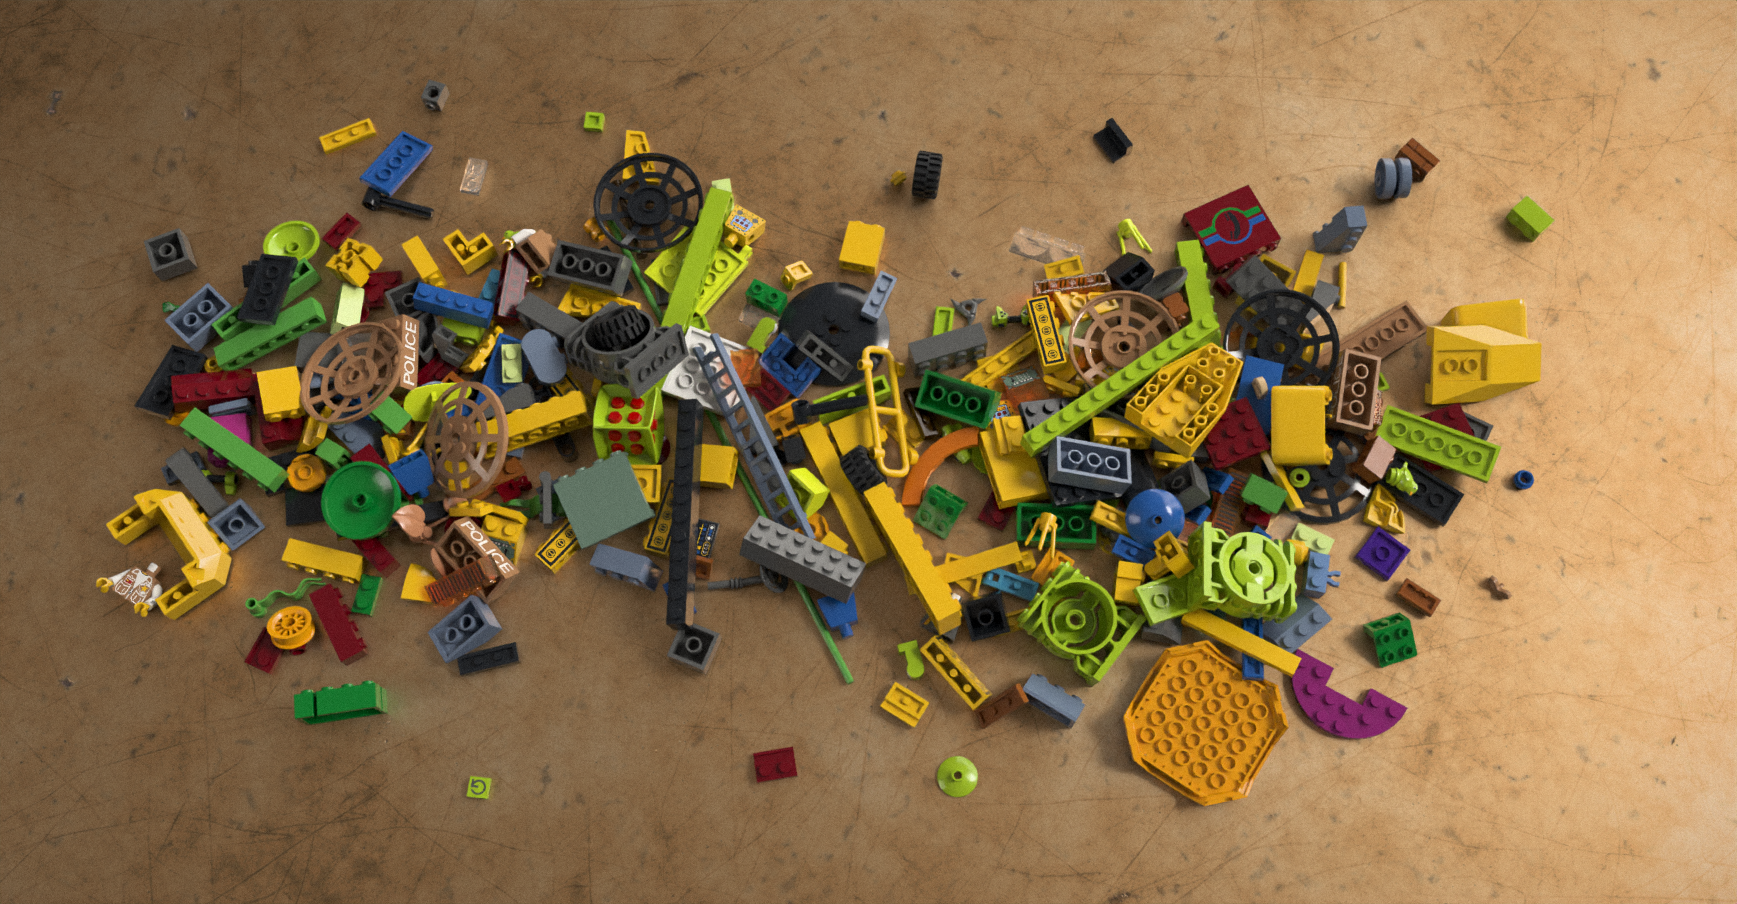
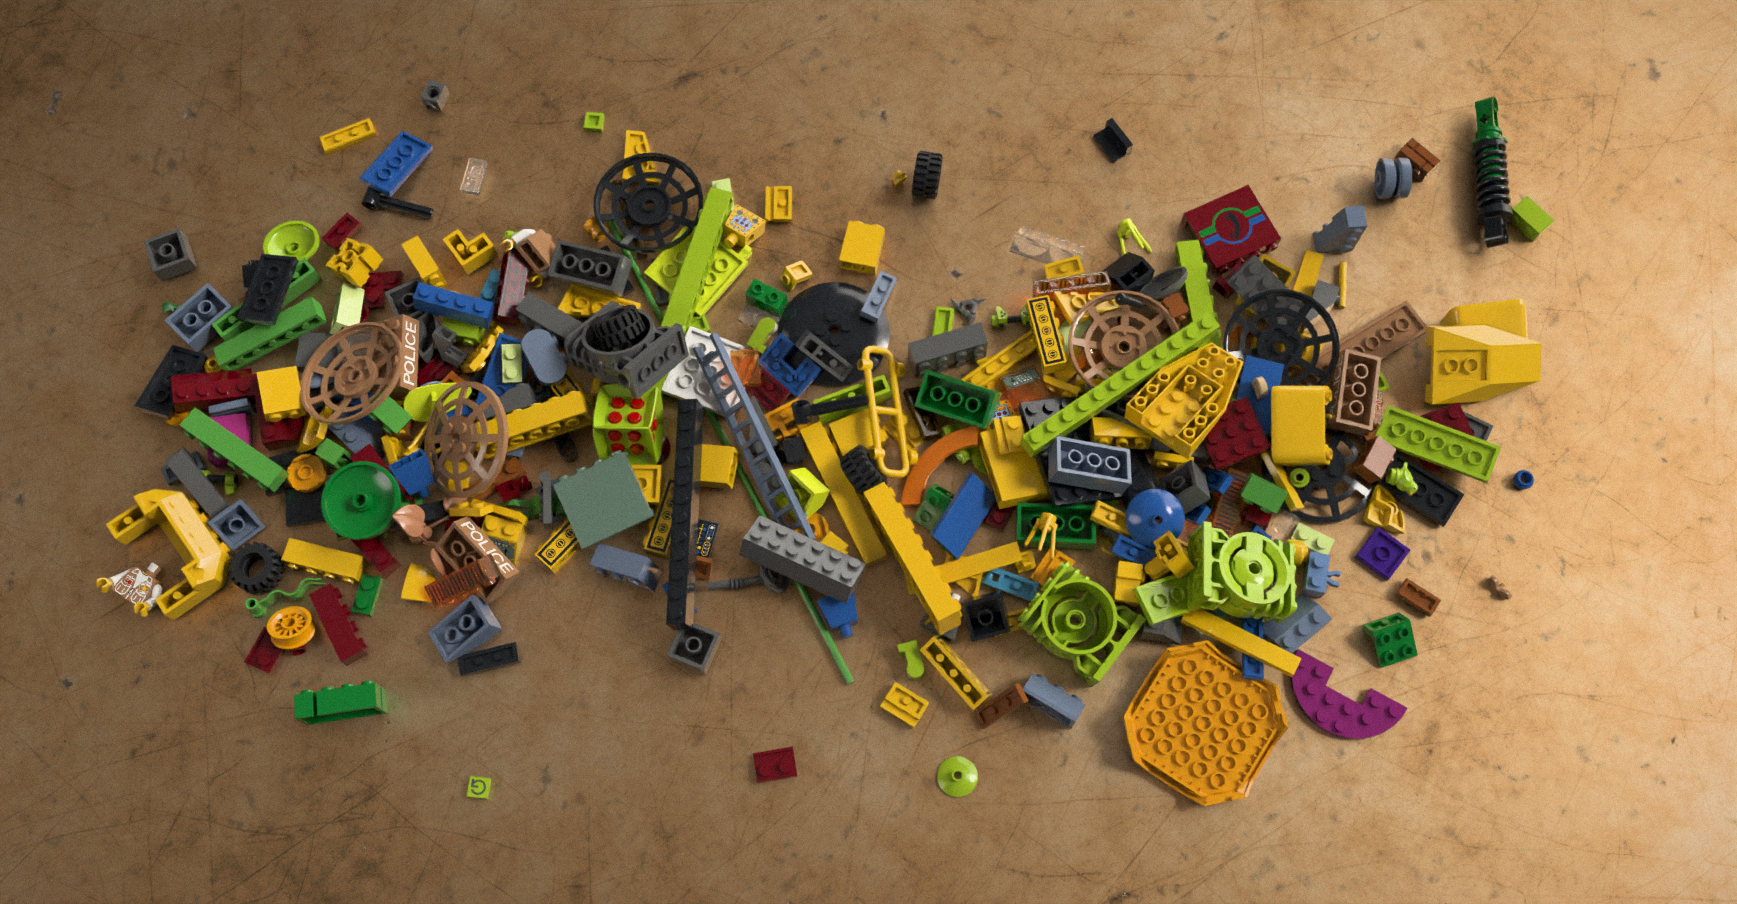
none -> black tyre [228,542,285,595]
none -> yellow plate [765,186,792,222]
none -> blue tile [929,473,996,559]
none -> black piece [1115,292,1144,308]
none -> black piece [1471,96,1514,248]

